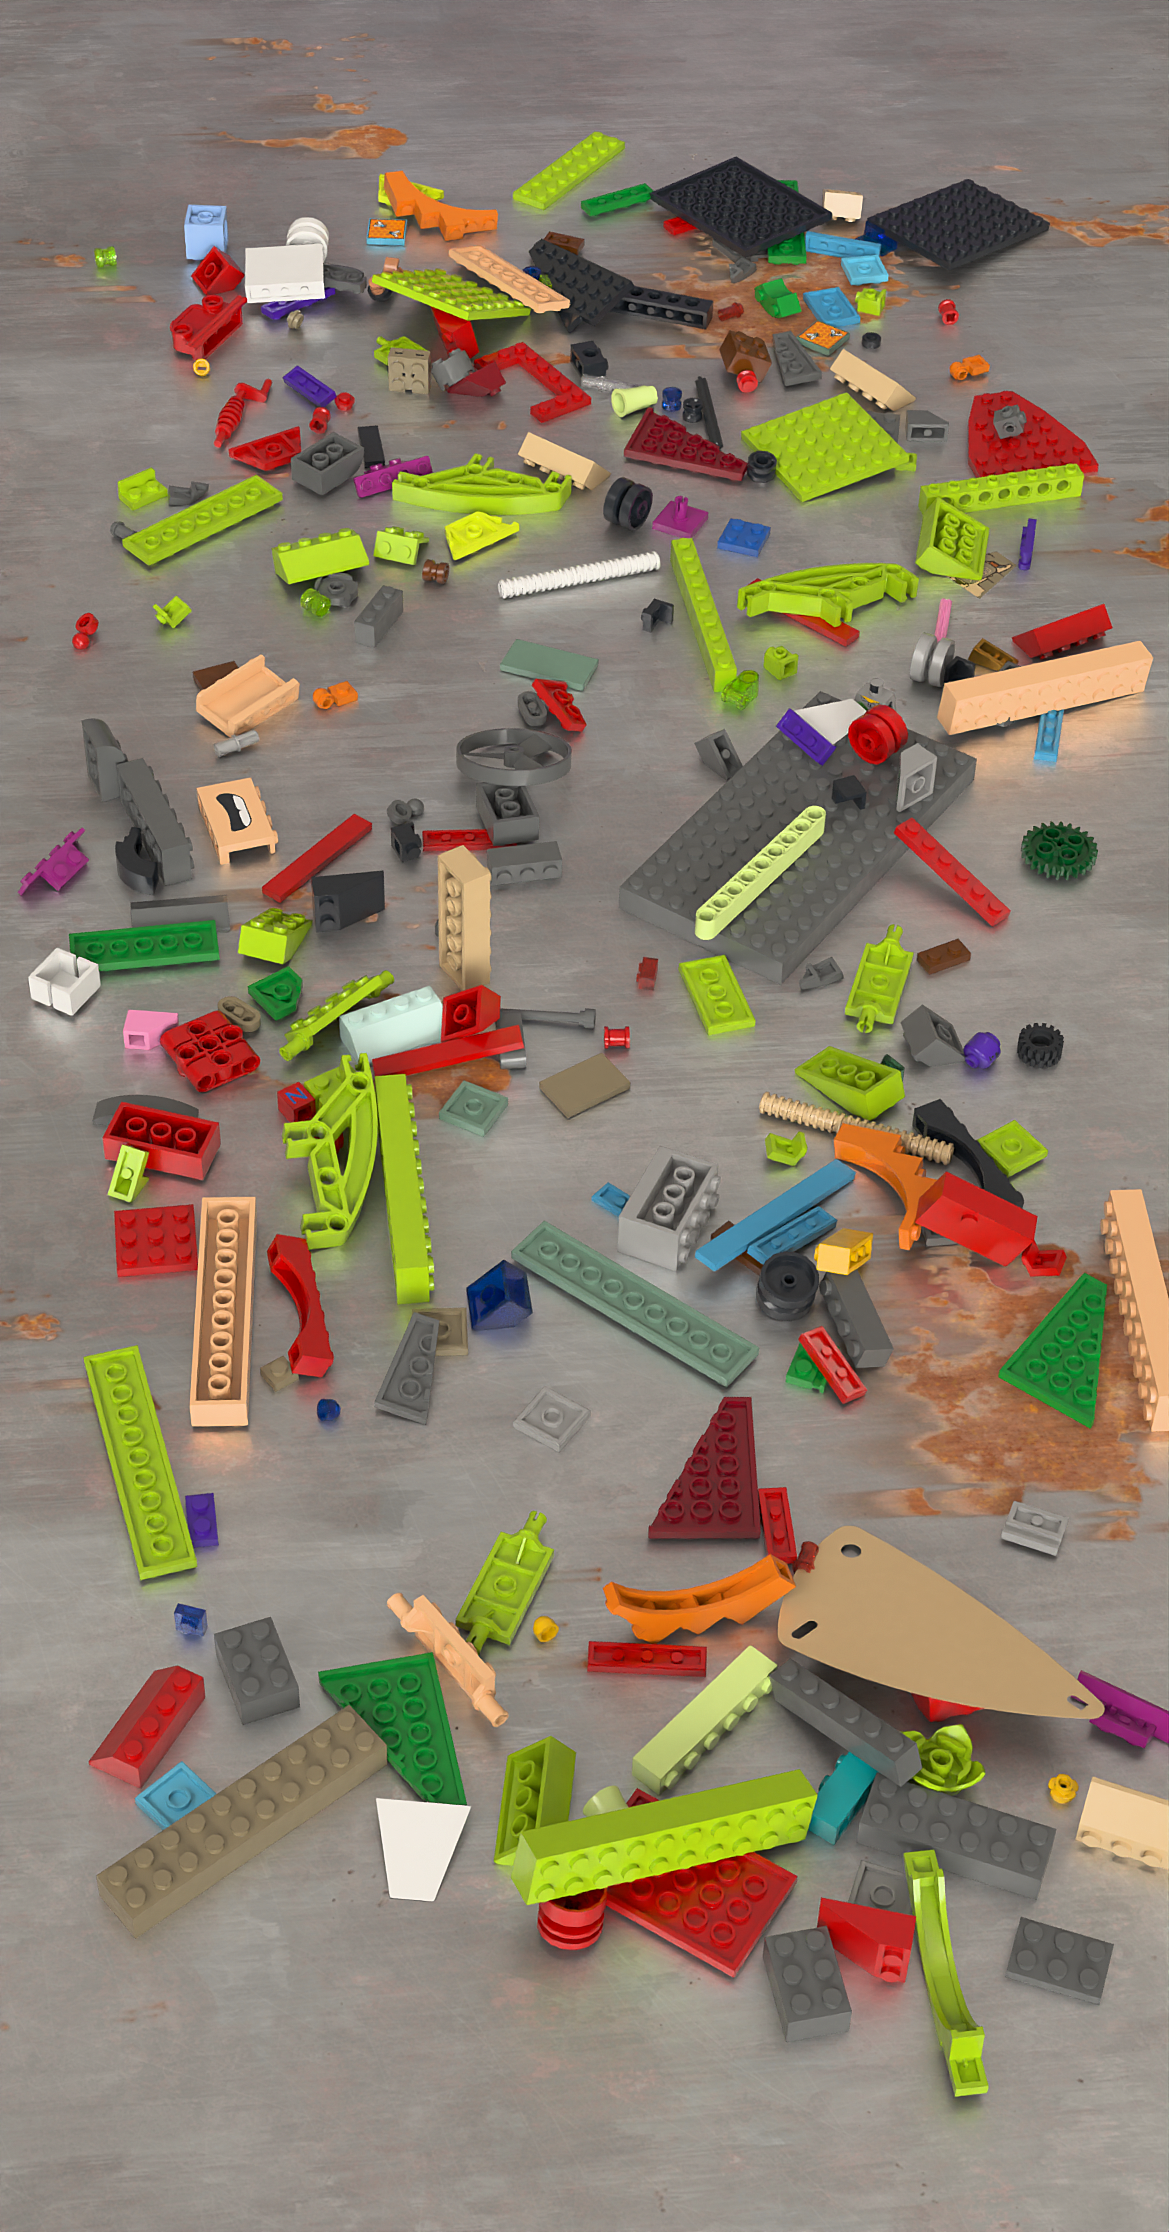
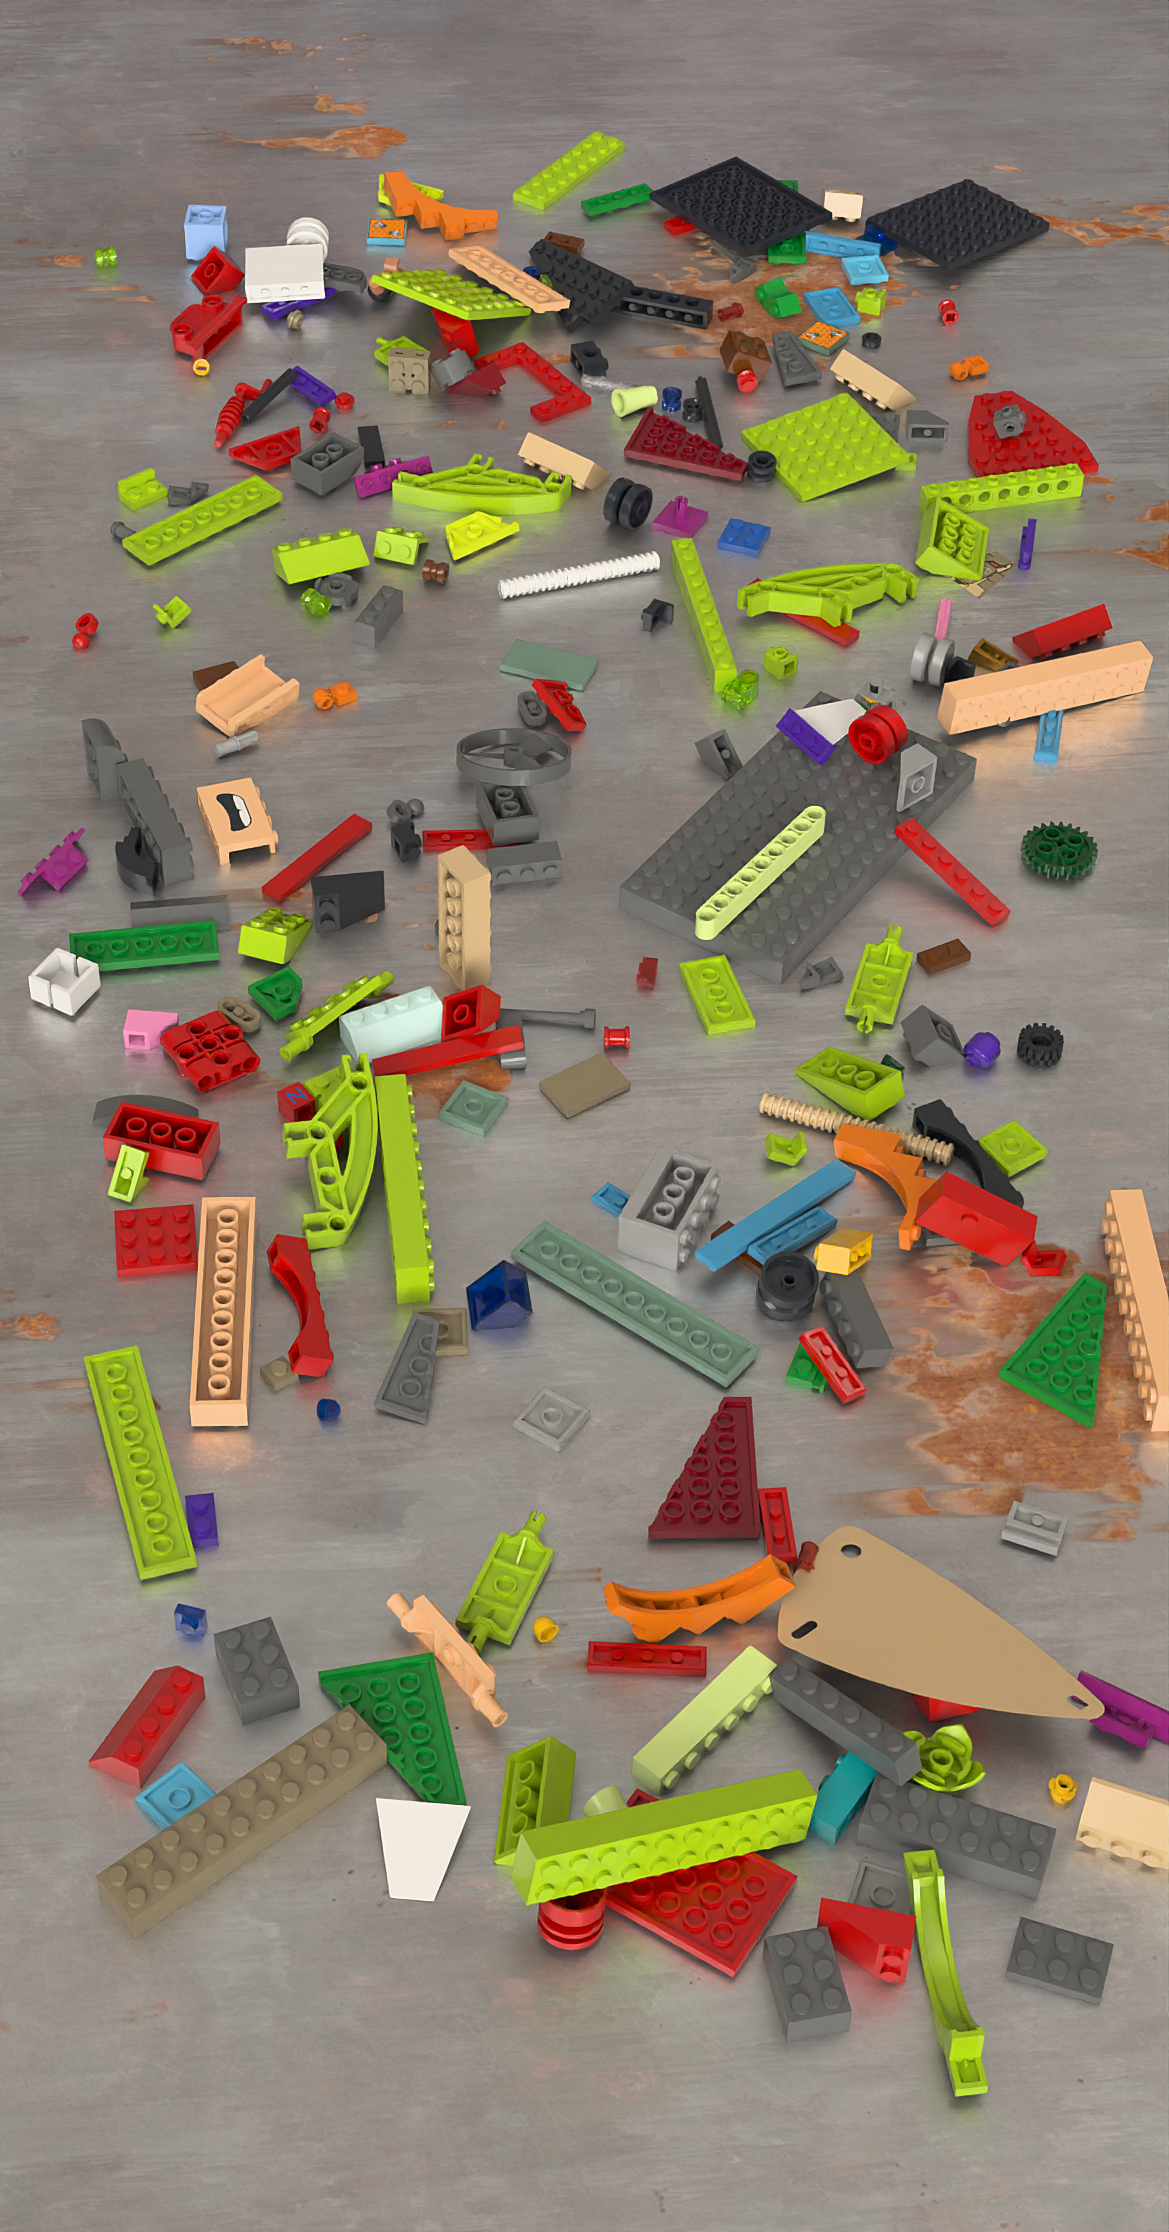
black panel [832,775,867,810] -> none
none -> black axle [242,368,297,423]

